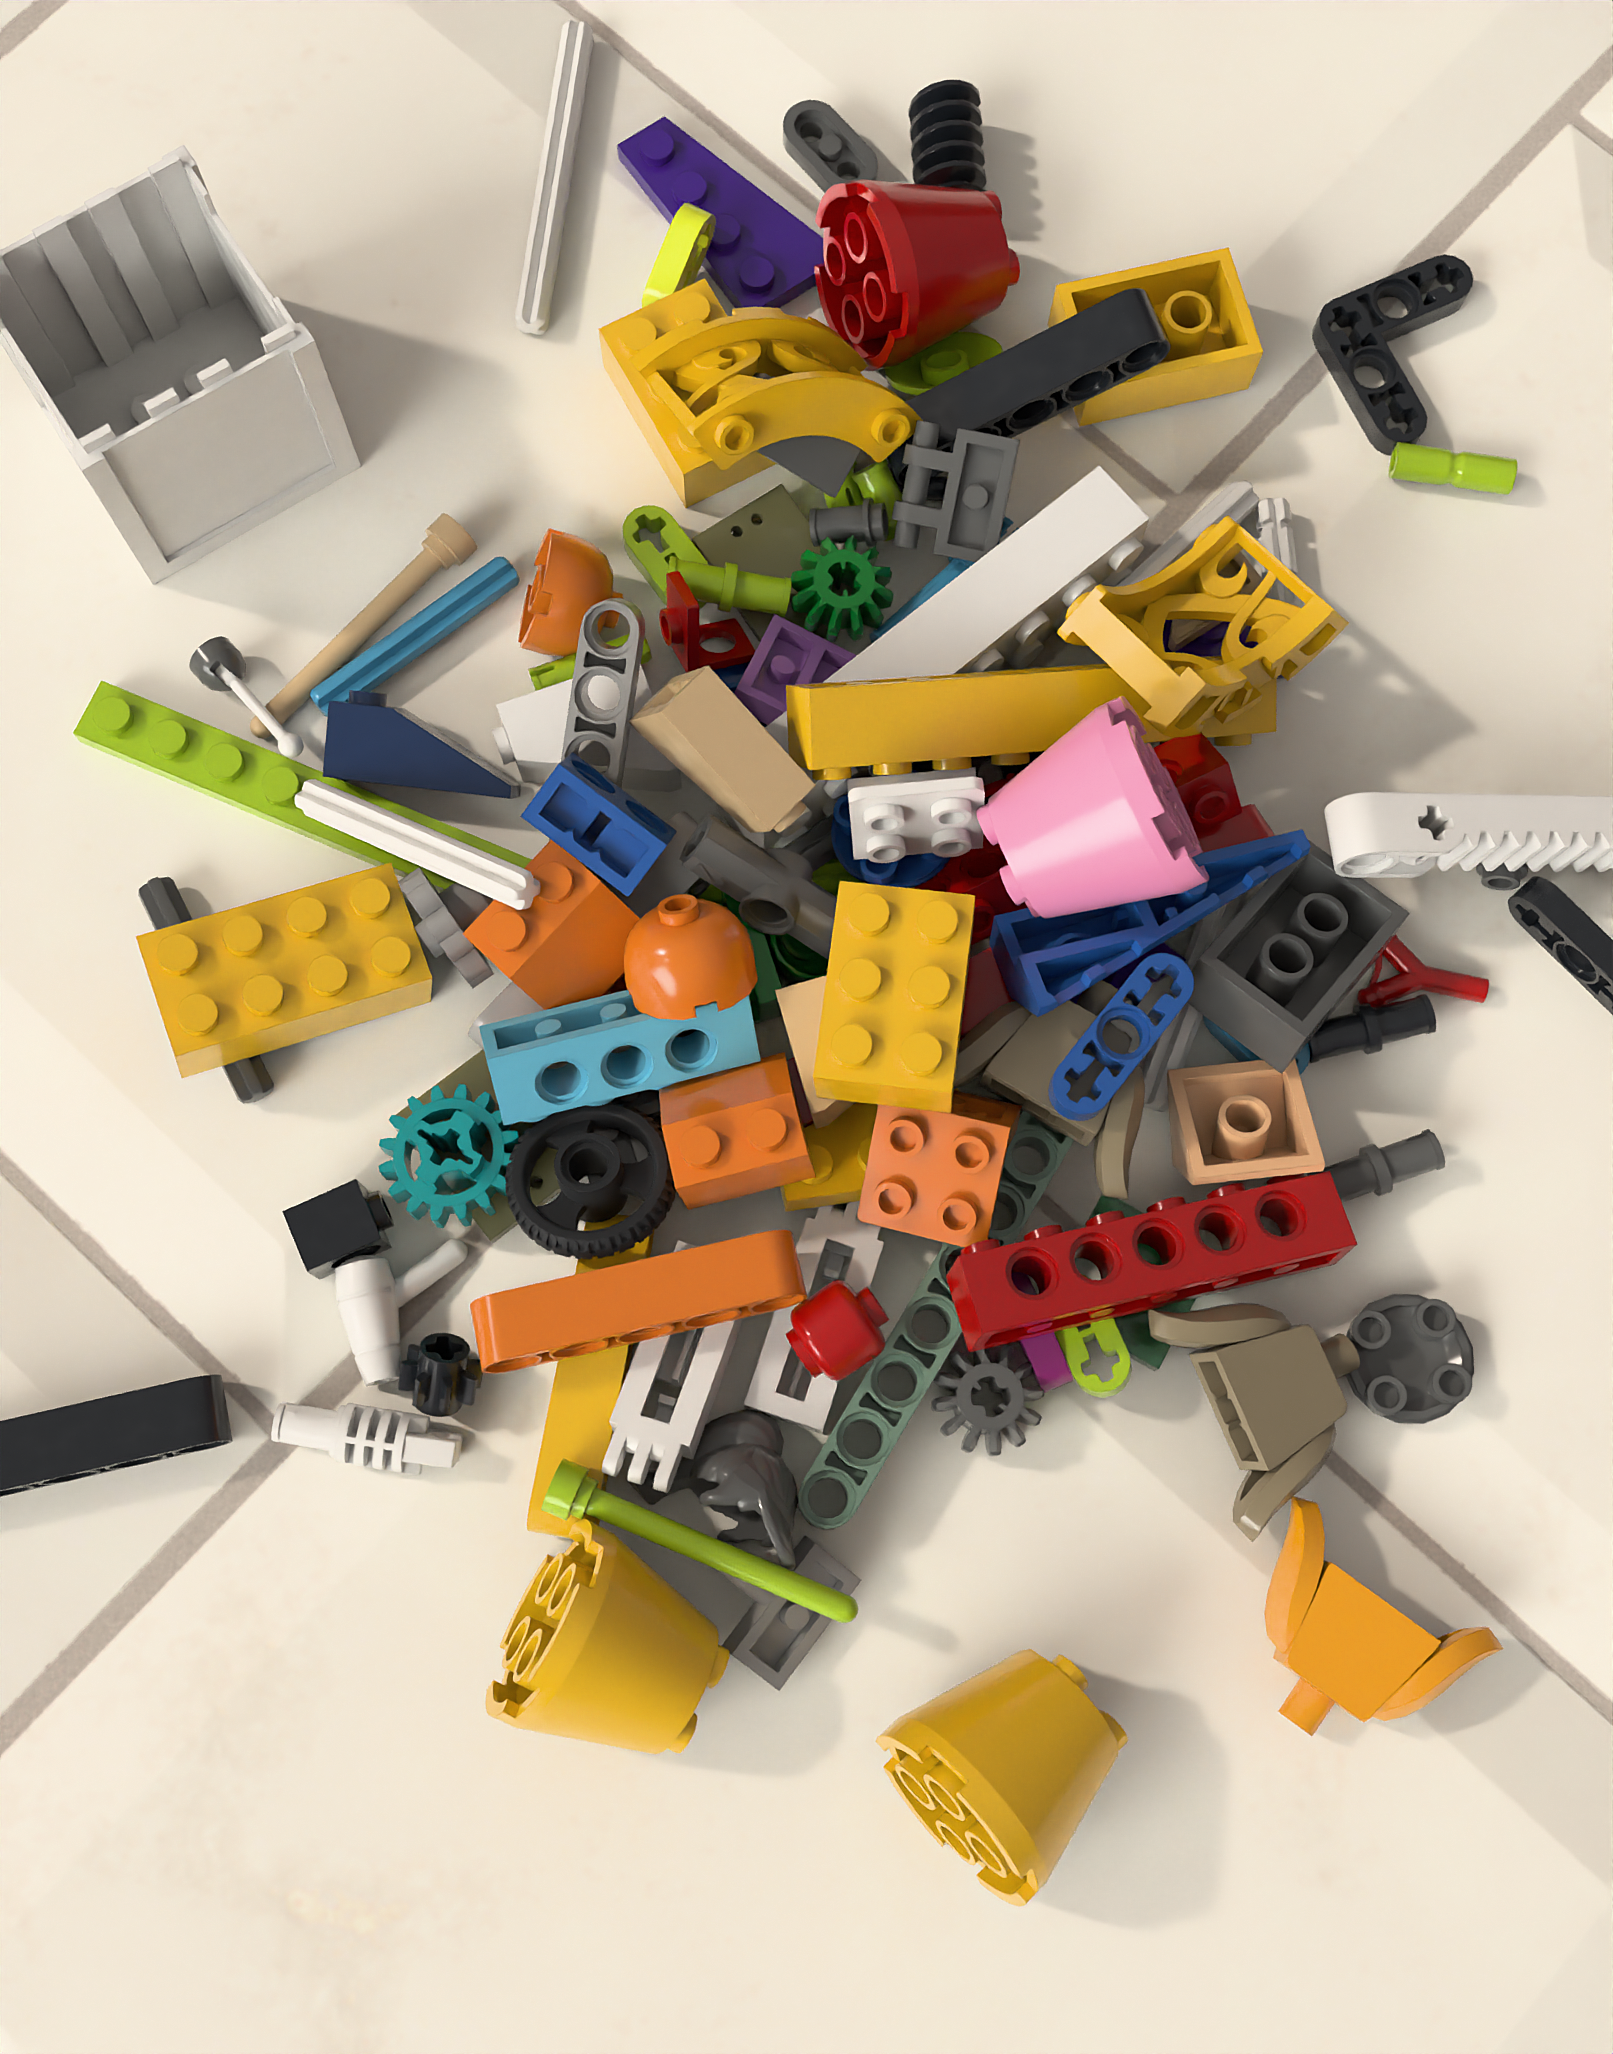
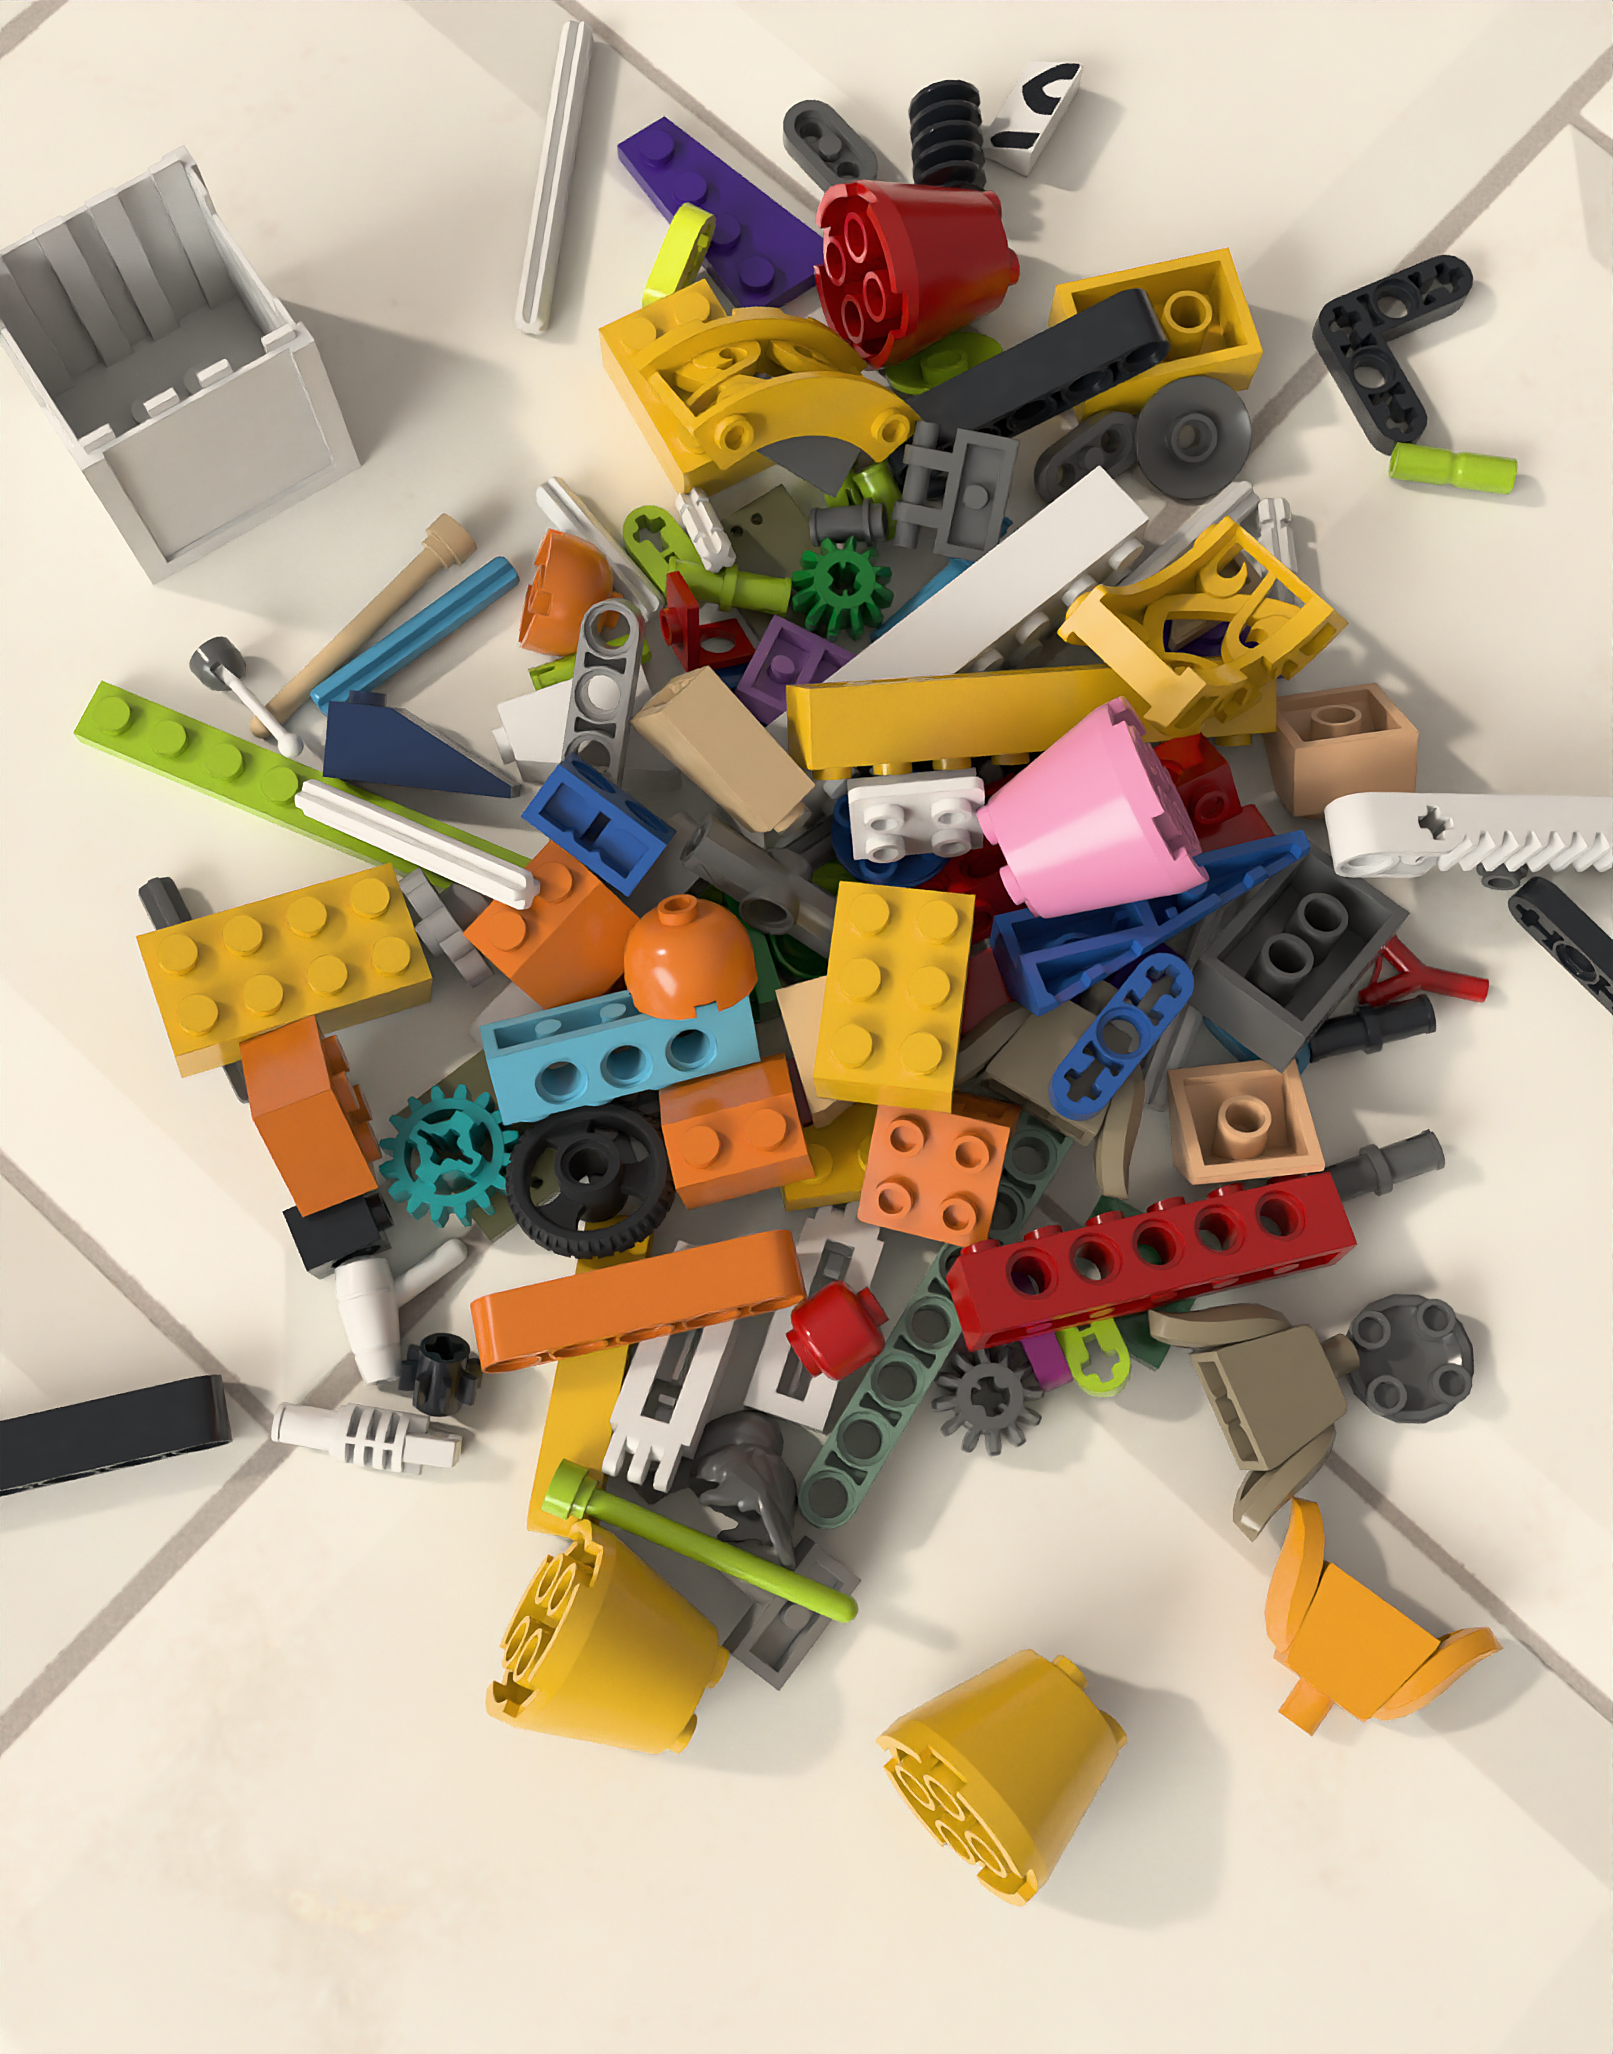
none -> orange brick [239,1015,382,1217]
none -> white axle [535,476,666,624]
none -> white axle [675,487,736,573]
none -> white slope [981,61,1083,177]
none -> dark grey plate [1034,410,1138,503]
none -> dark grey dish [1134,376,1252,499]
none -> light nougat slope [1262,683,1419,819]

